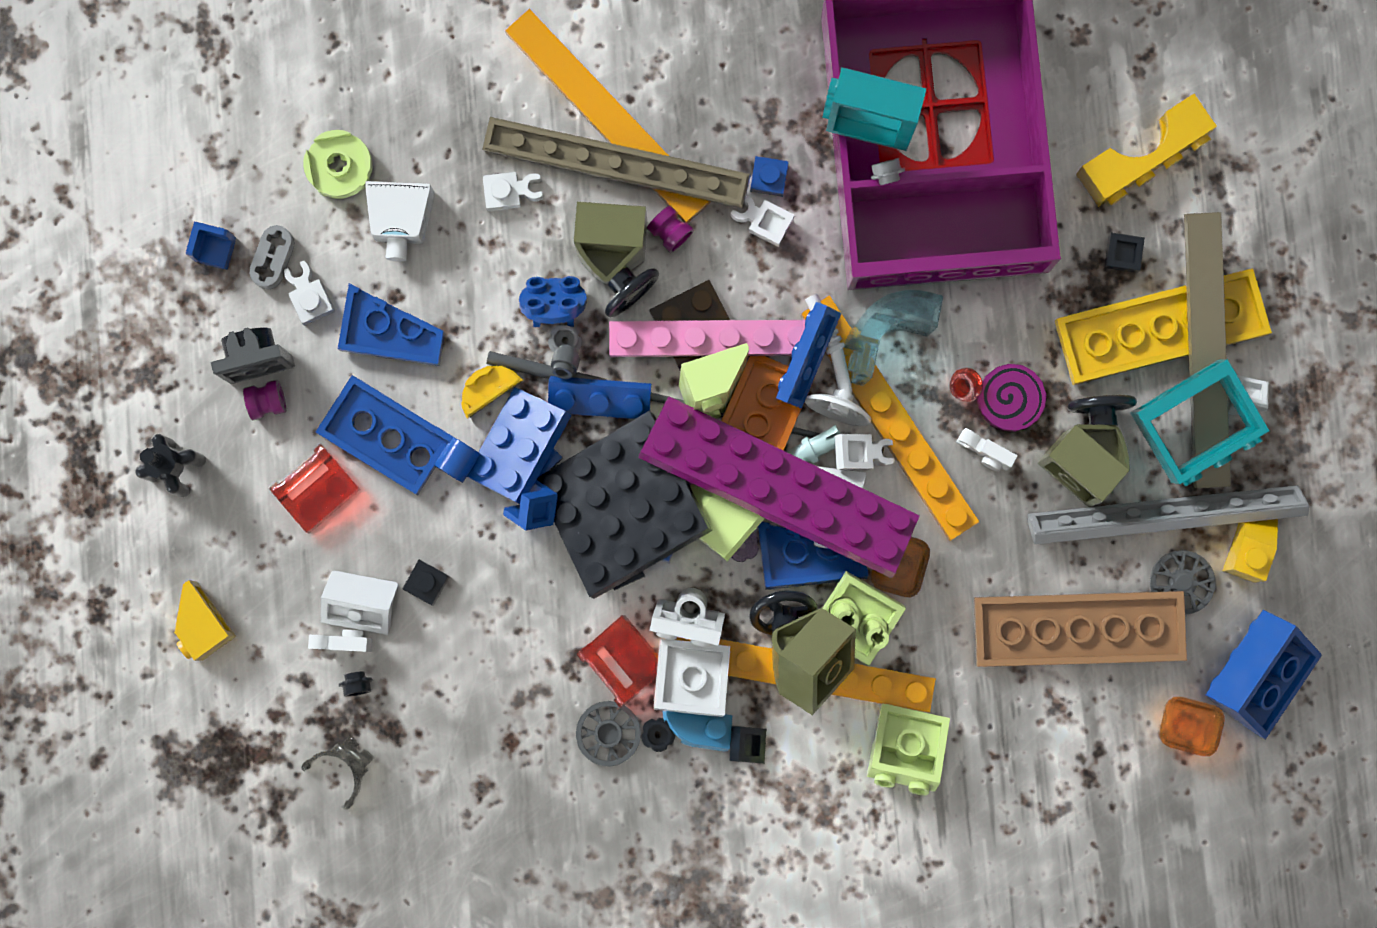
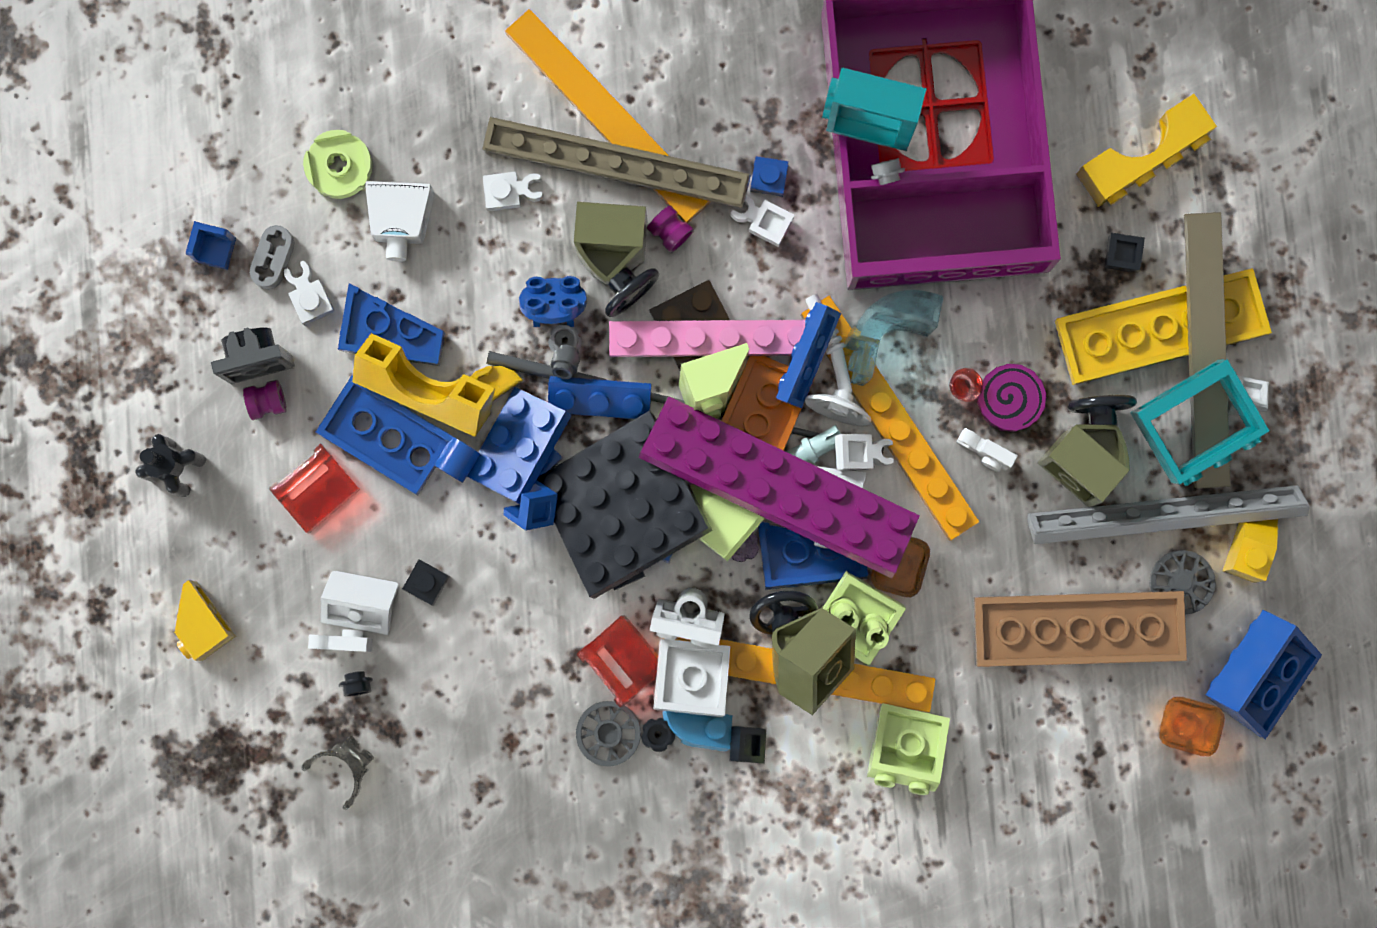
none -> yellow arch [352,333,495,437]

